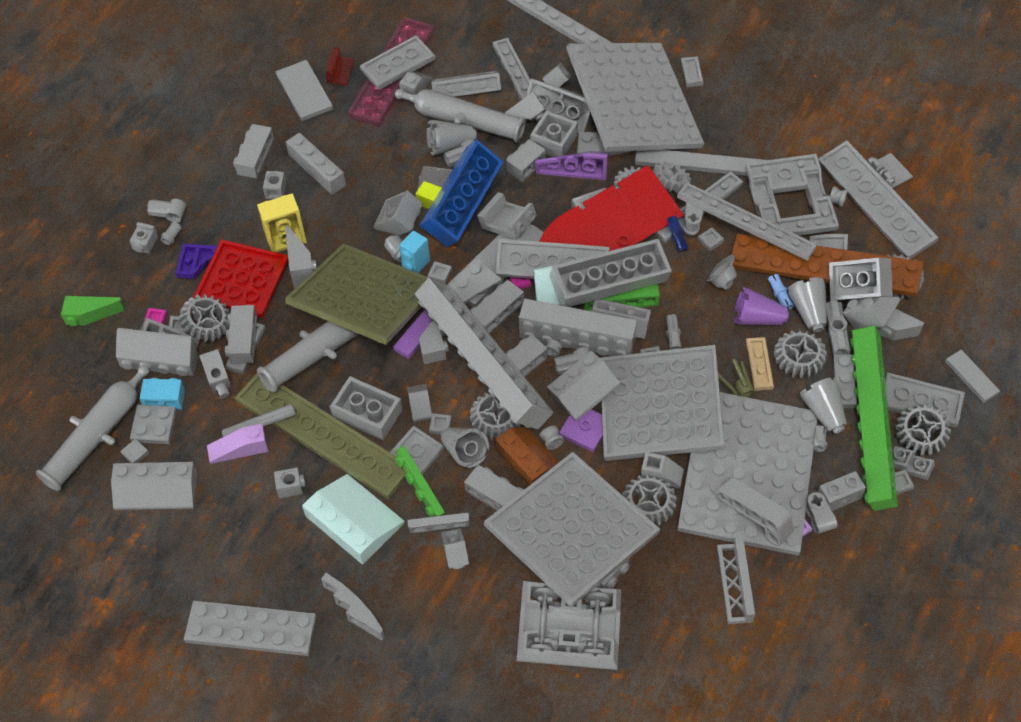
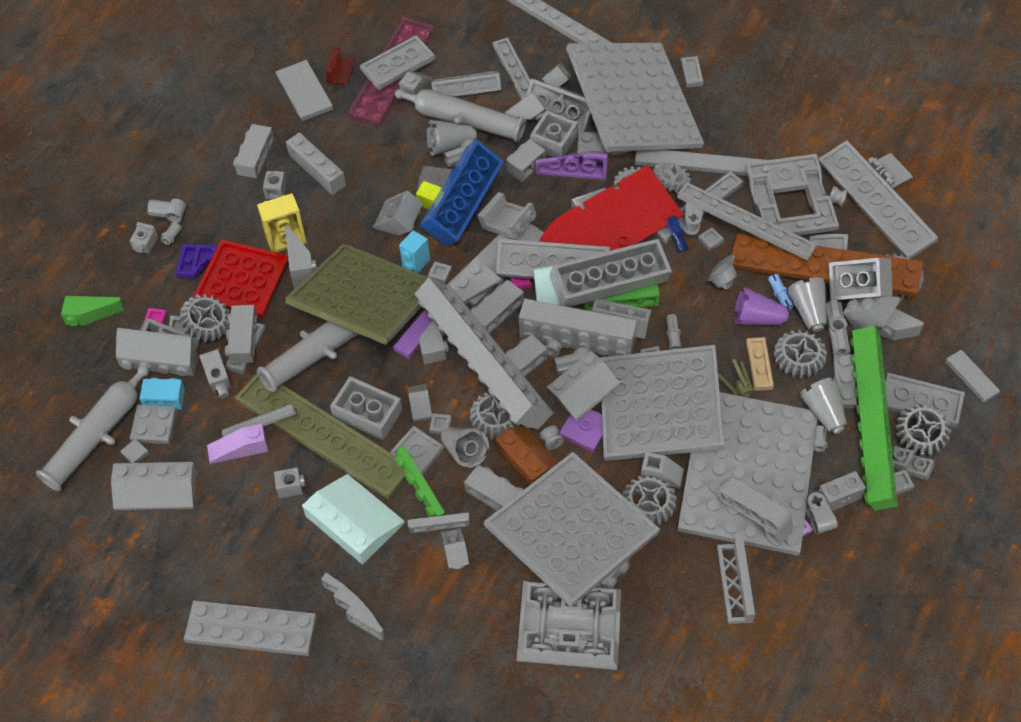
light grey brick [384,235,402,262] -> none

